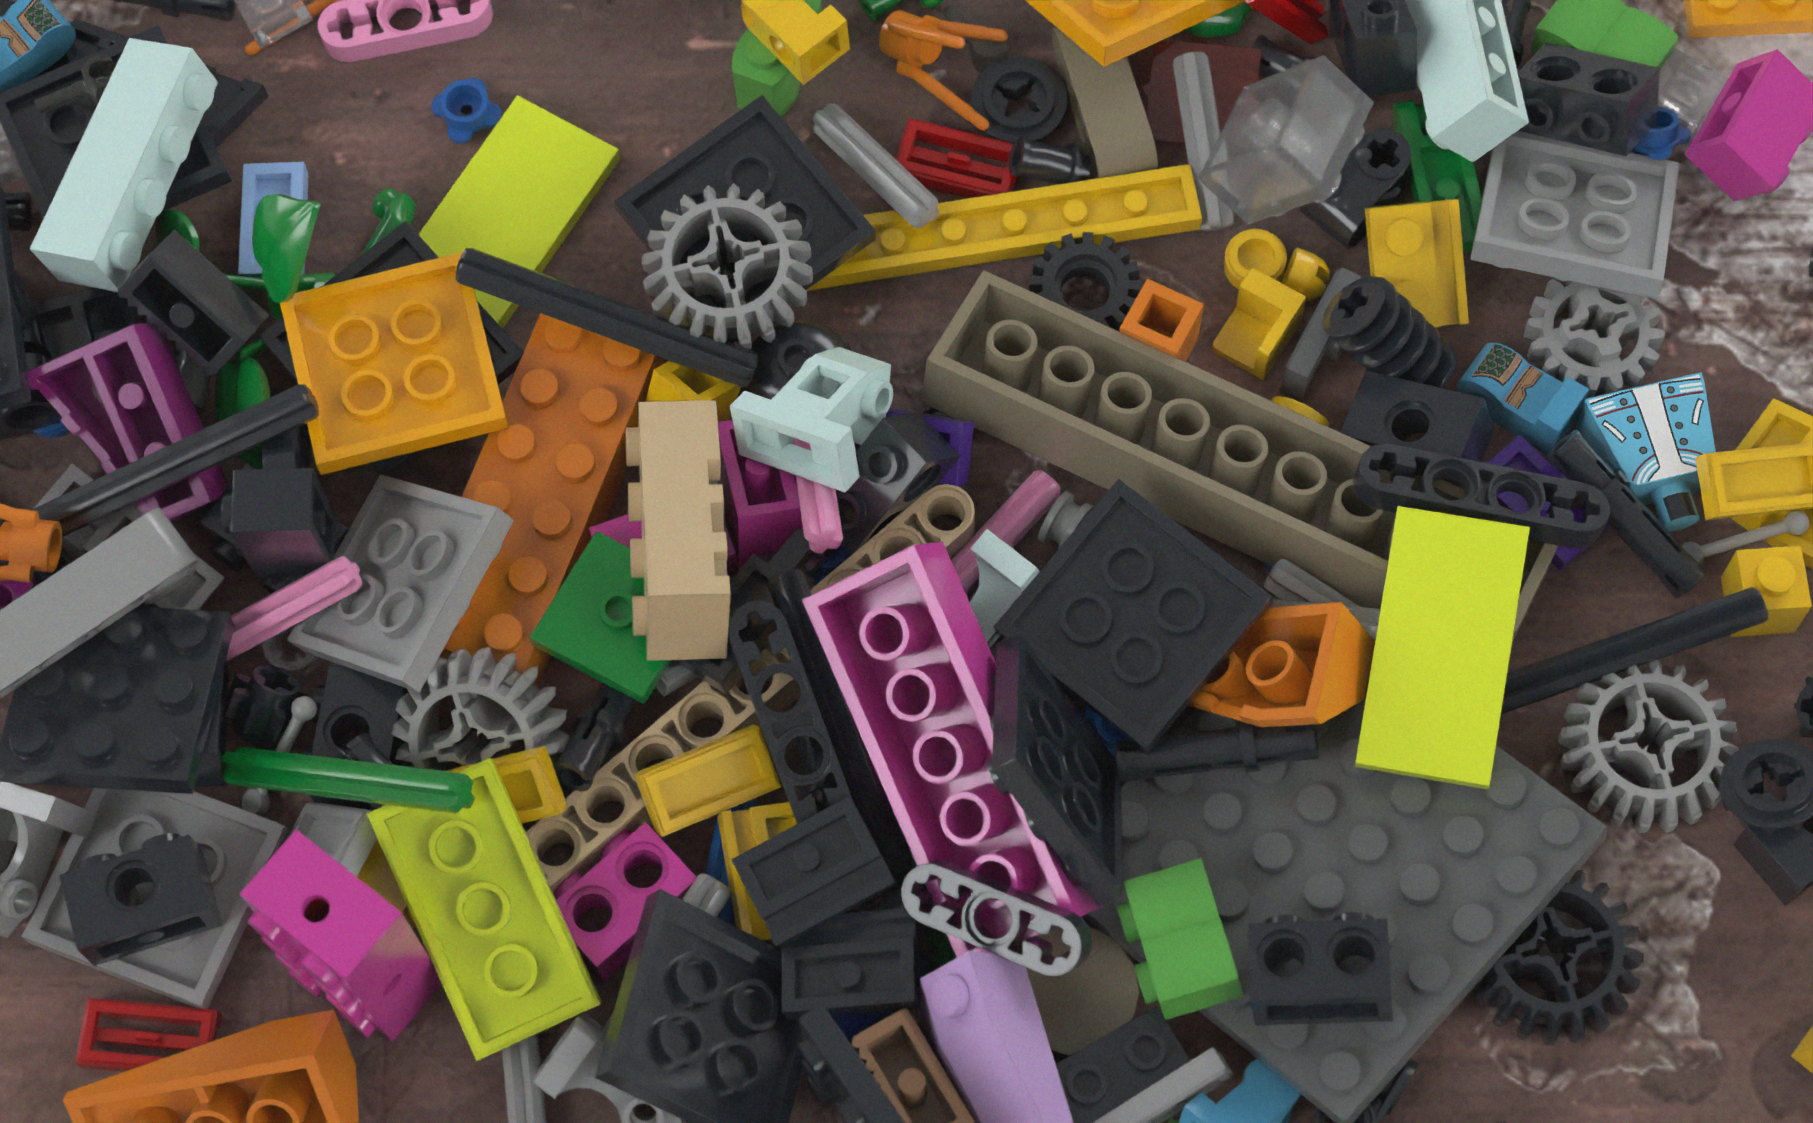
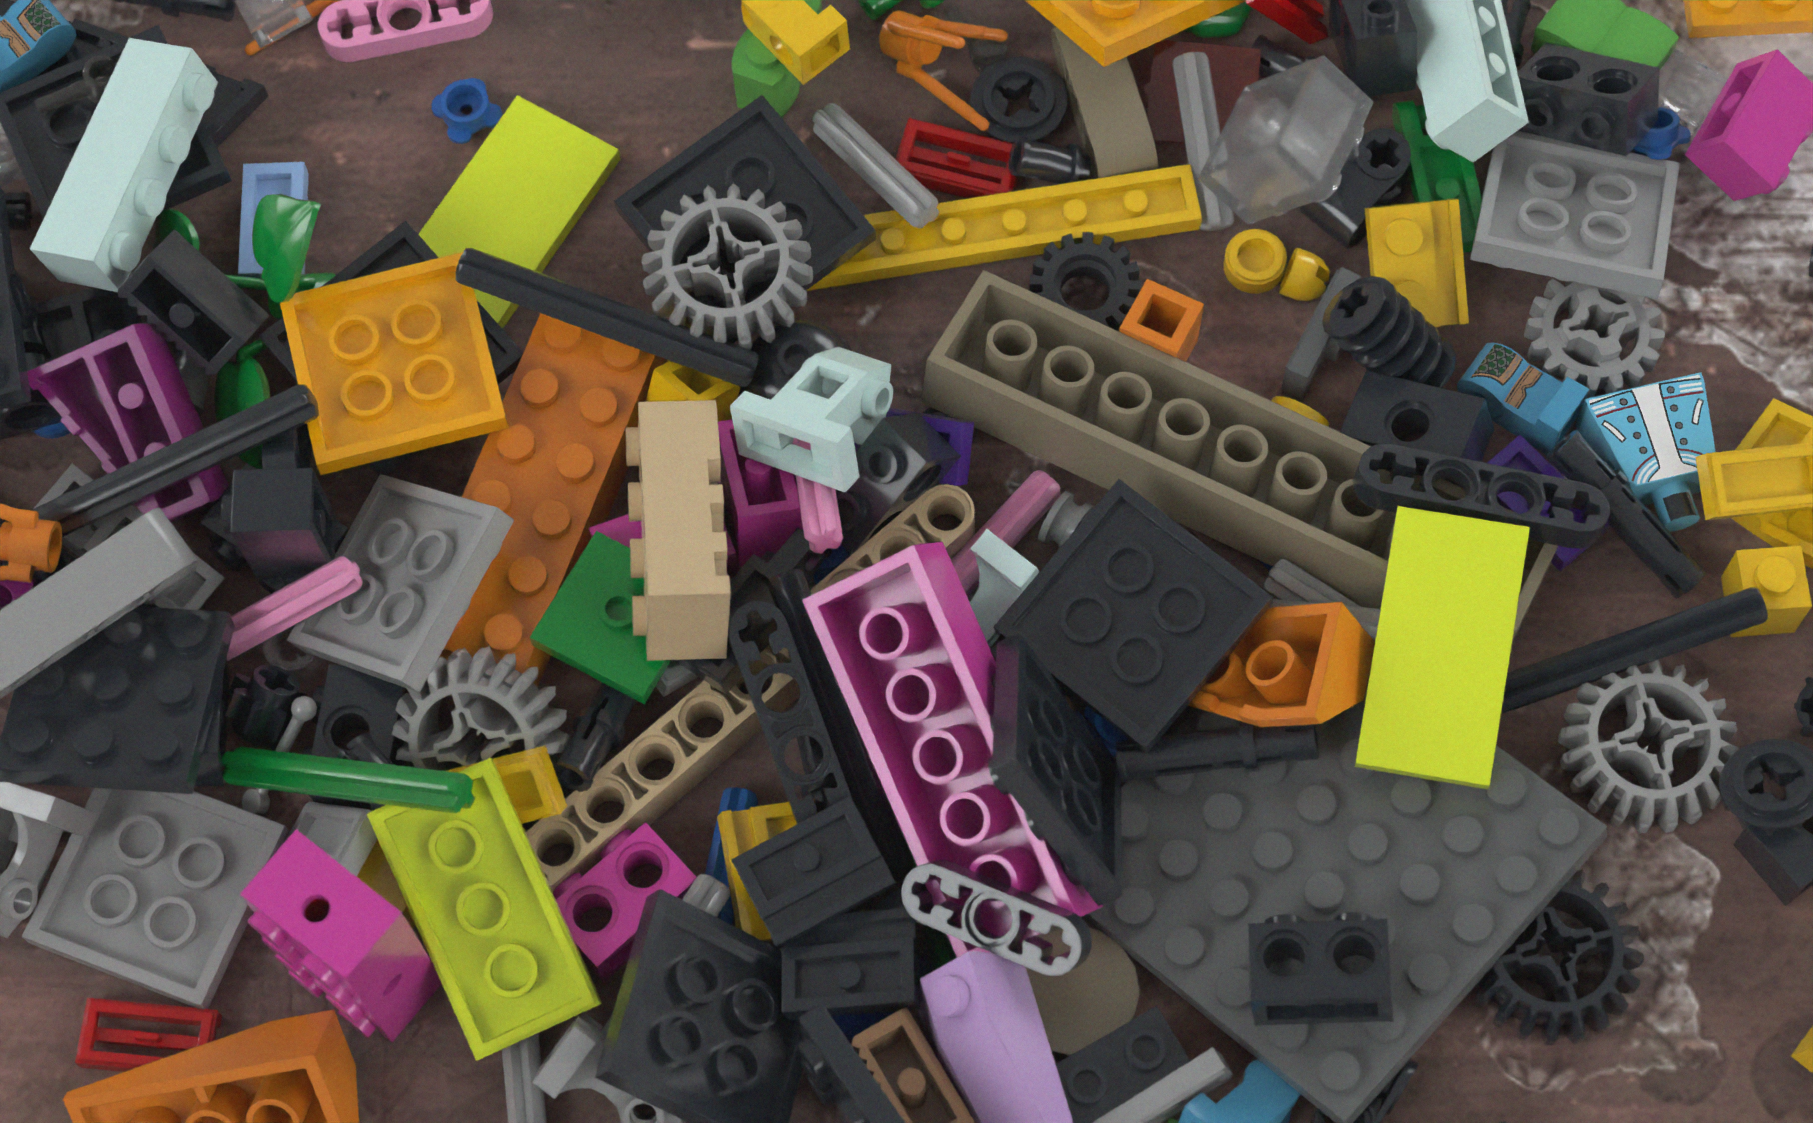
black brick [59,833,222,966] -> none
green arm [361,188,416,255] -> none
yellow tile [634,724,781,837] -> none
bright green brick [1116,858,1244,1020] -> none
yellow panel [1212,267,1306,381] -> none
light grey hinge [1681,510,1810,565] -> none

